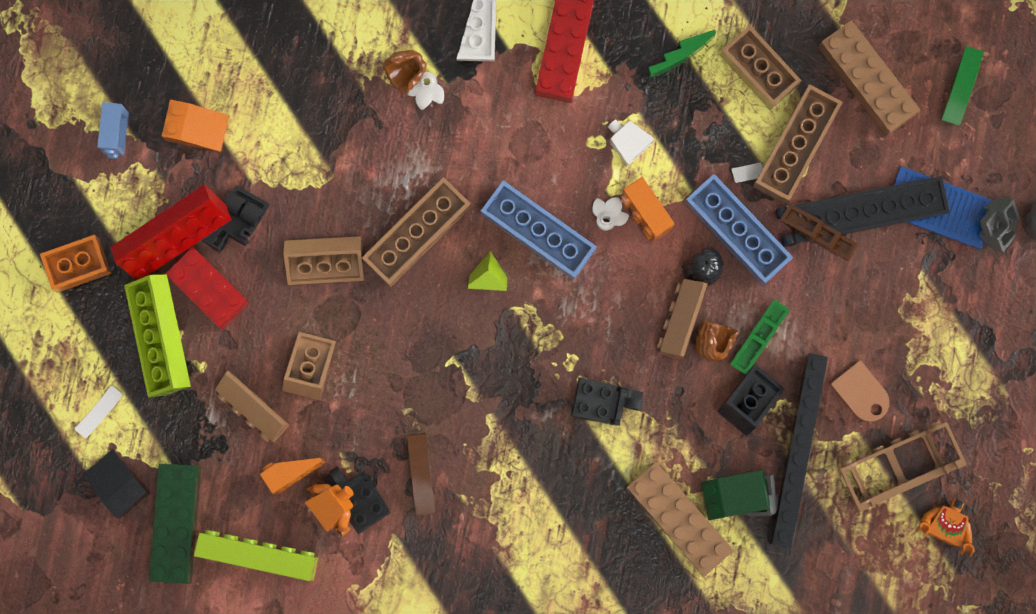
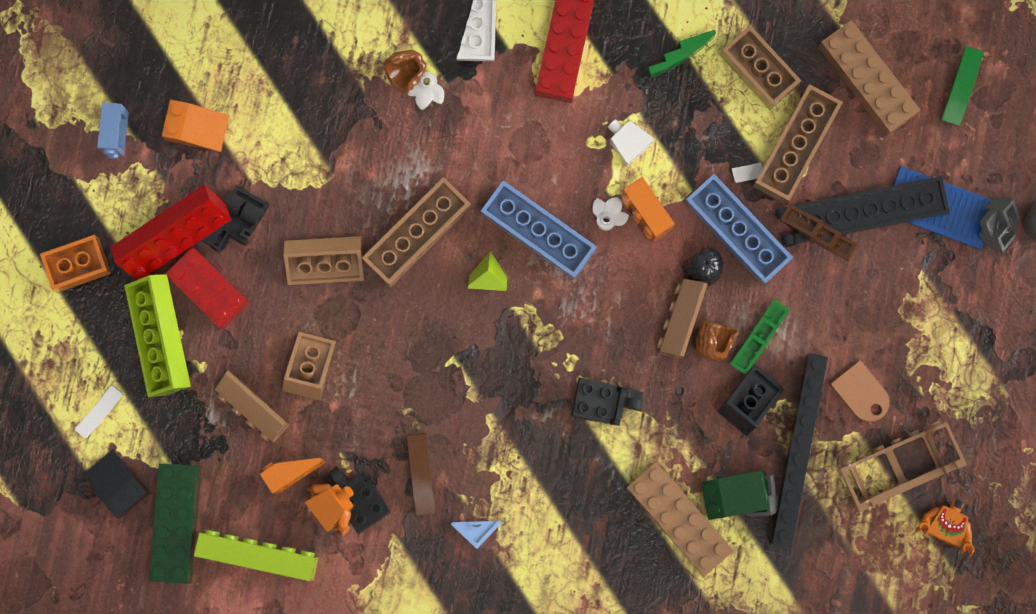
none -> light blue tile [451,521,501,549]

